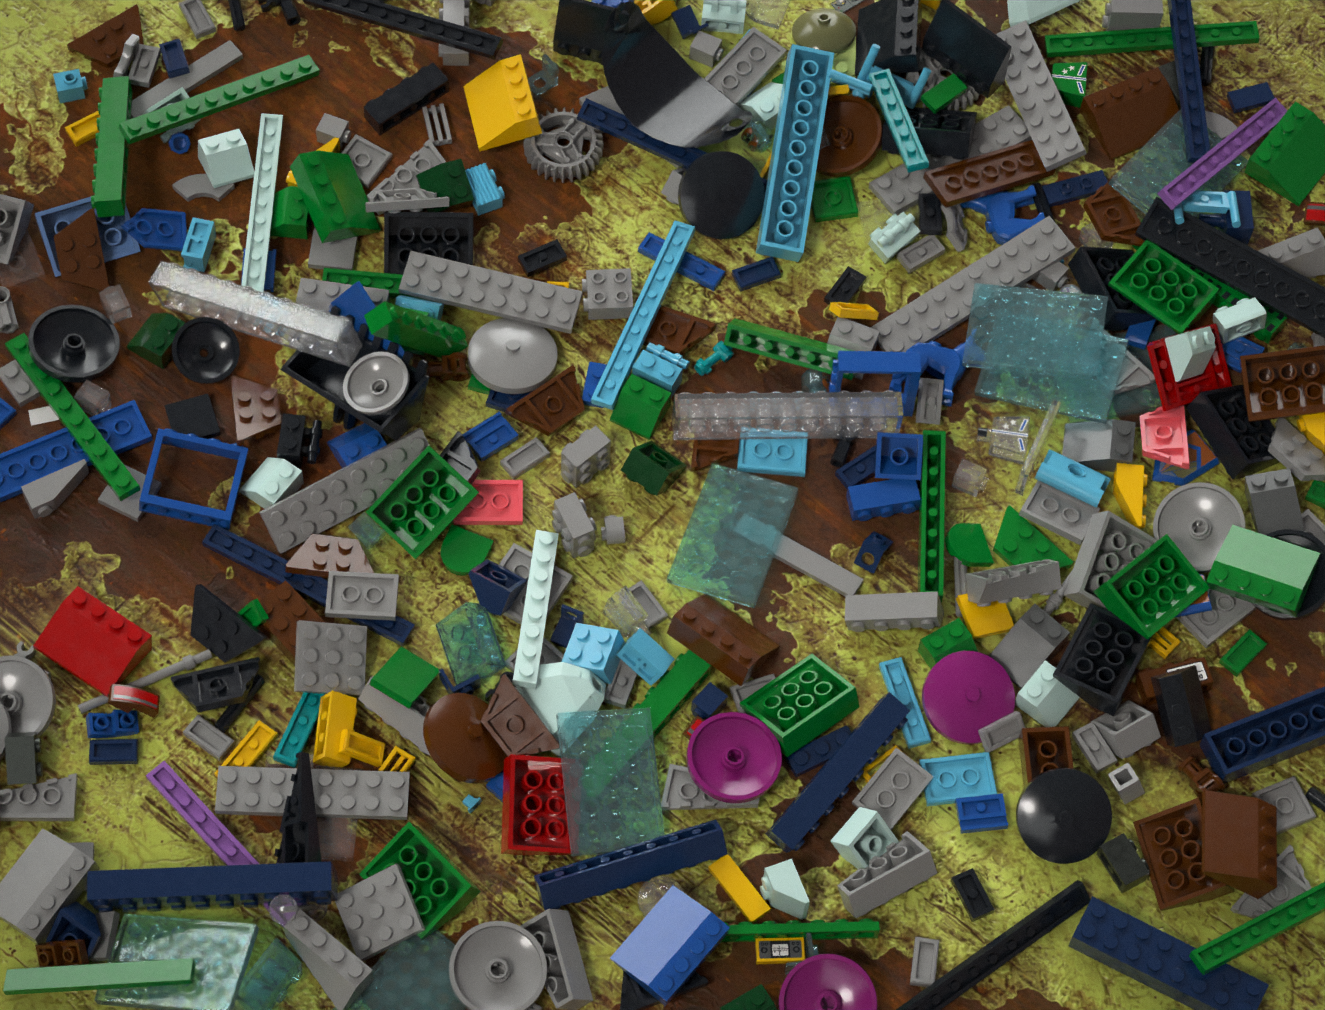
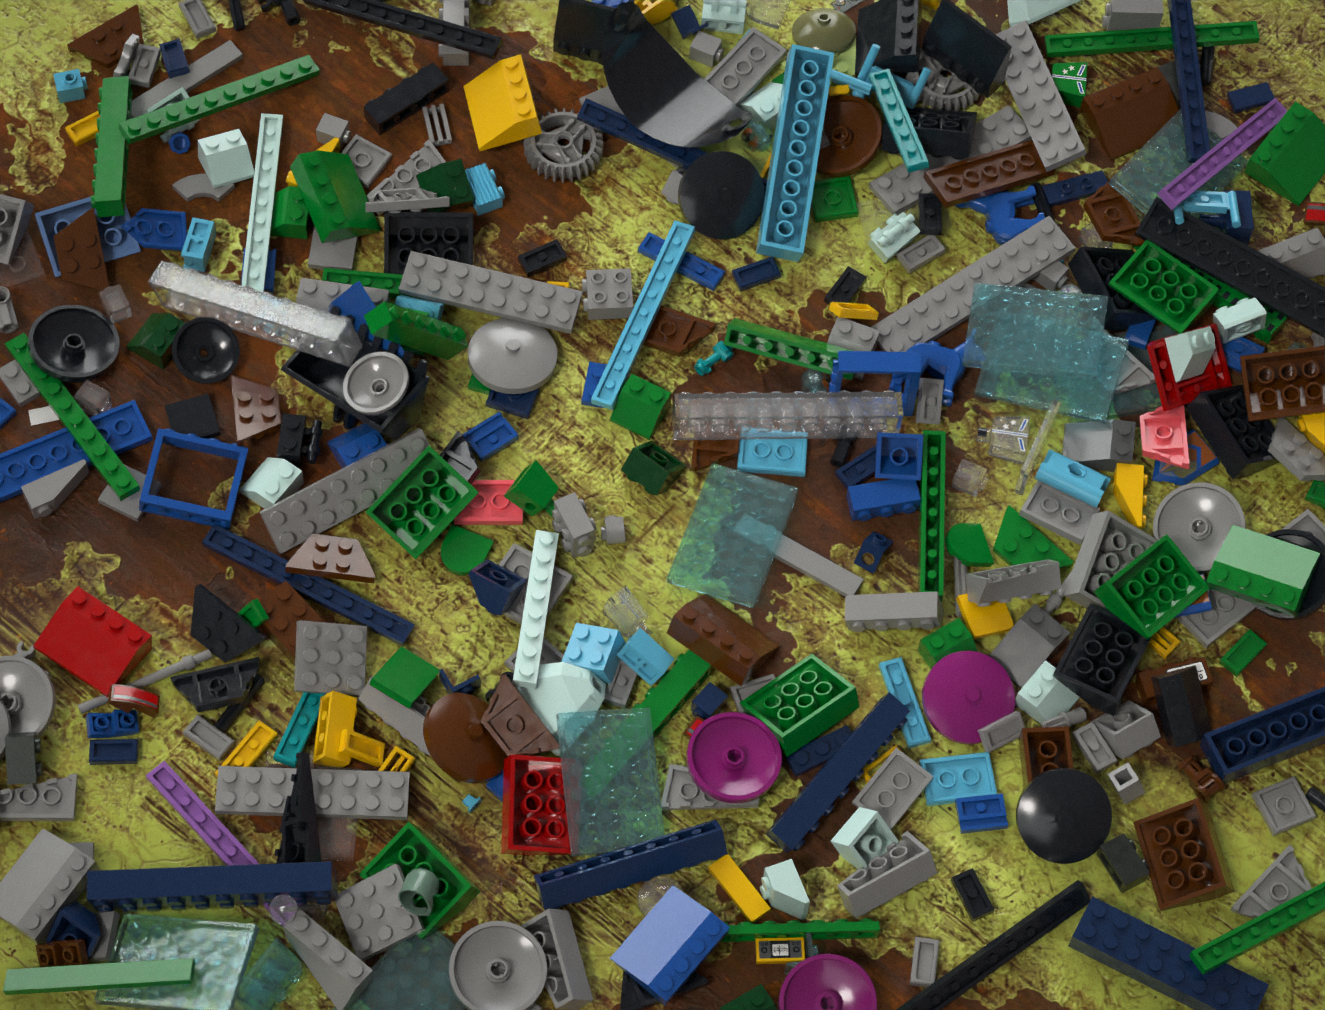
light grey plate [325,571,399,621] -> none
clear light blue bracket [348,512,386,550] -> none
reddish brown connector [425,352,469,382] -> none
clear light blue slope [436,602,506,685] -> none
light grey tile [500,437,550,480] -> none
reddish brown wing [505,365,585,436] -> none
clear light blue bracket [528,54,559,96] -> none
dark blue bracket [550,604,584,648] -> none
light grey brick [561,426,611,488] -> none
light grey tile [622,580,668,630] -> none
medium azure brick [632,342,690,398] -> none
green tile [920,73,968,114] -> none
light grey tile [941,204,967,252] -> none
reddish brown slope [1202,790,1277,899] -> none
dark grey slope [1244,468,1305,535] -> none
none -> sand green helmet [398,868,439,916]
none -> green torso [504,460,558,517]
none -> light grey axle [1041,707,1087,728]

